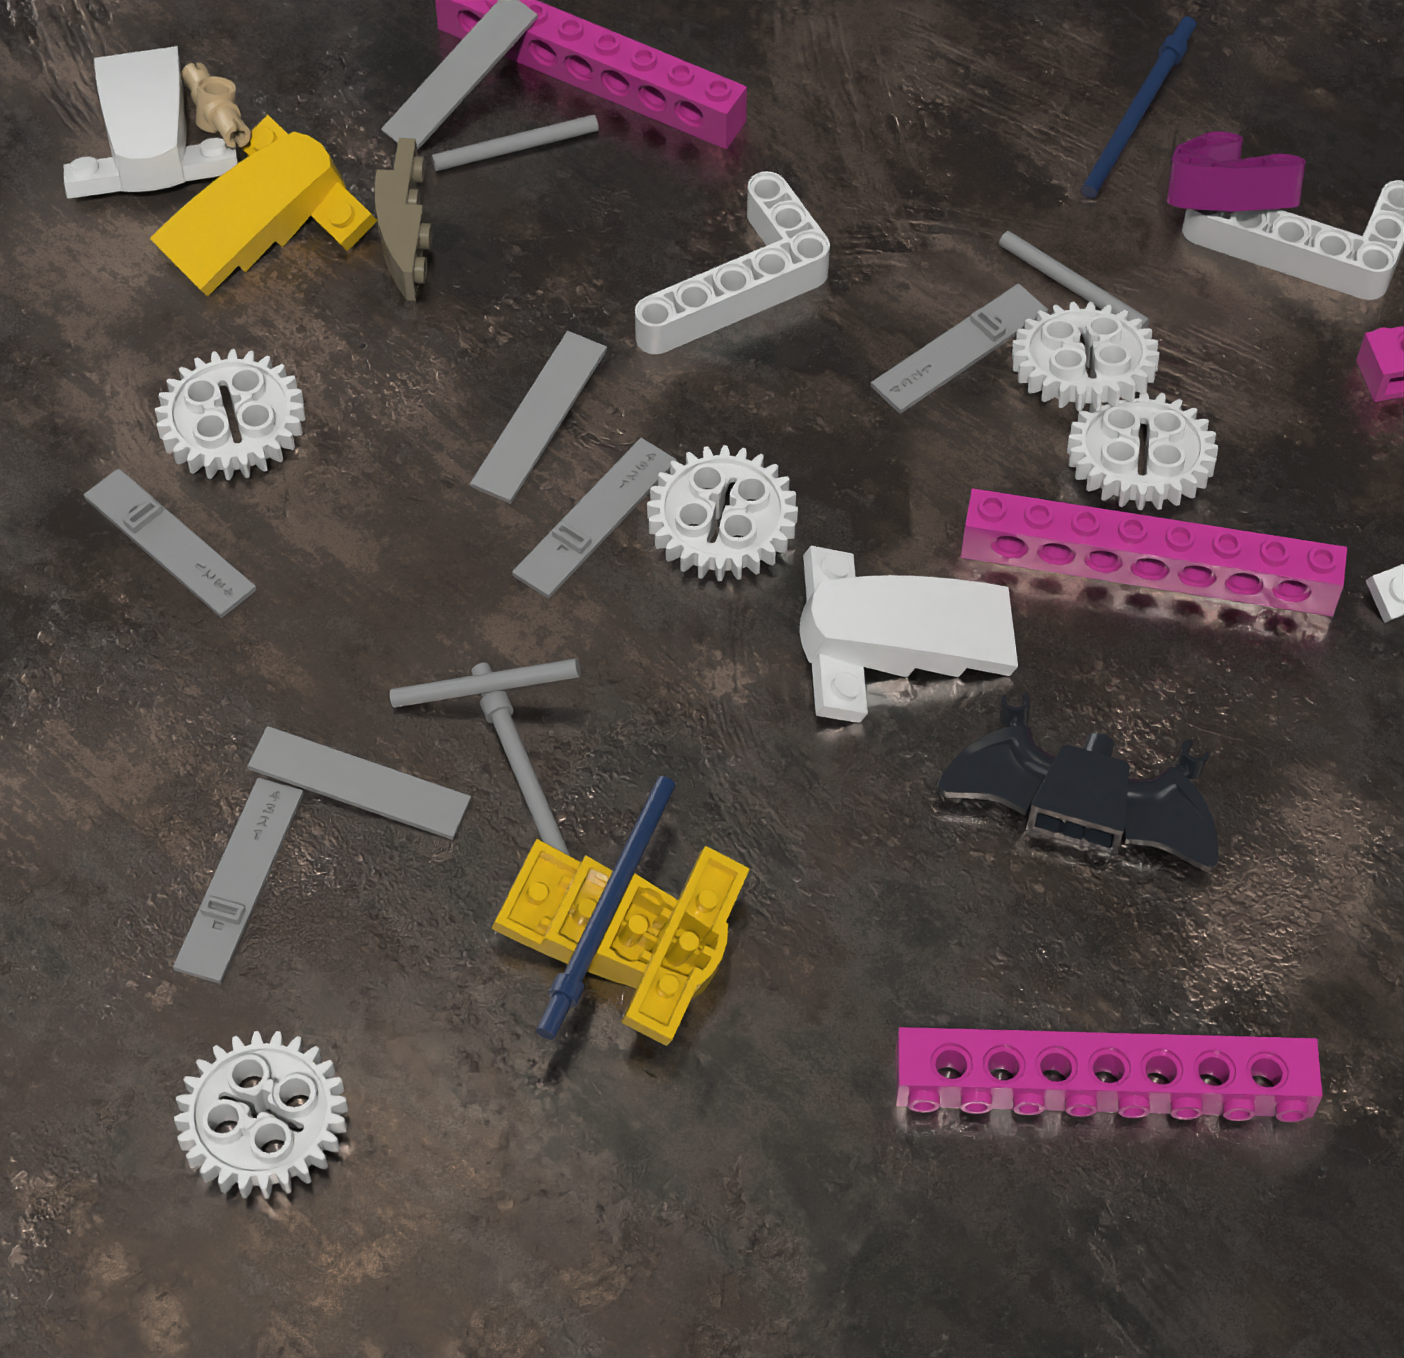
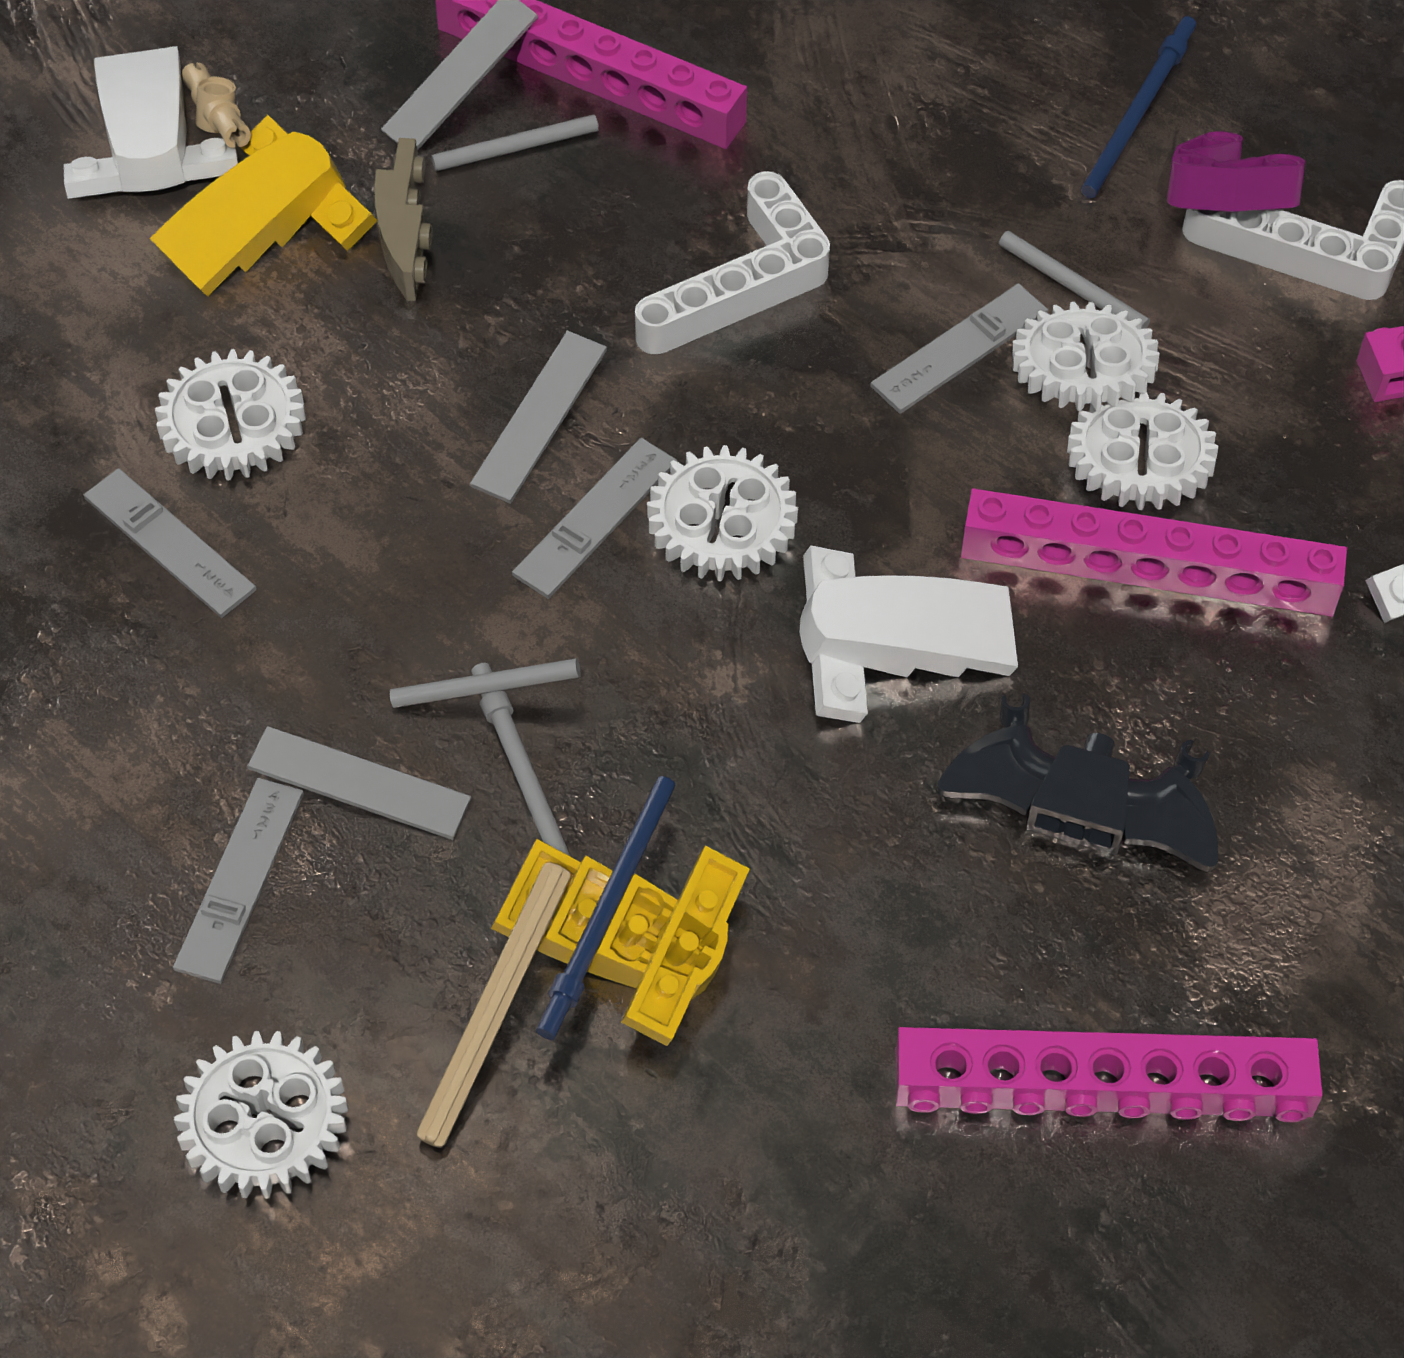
none -> tan axle [416,862,570,1148]

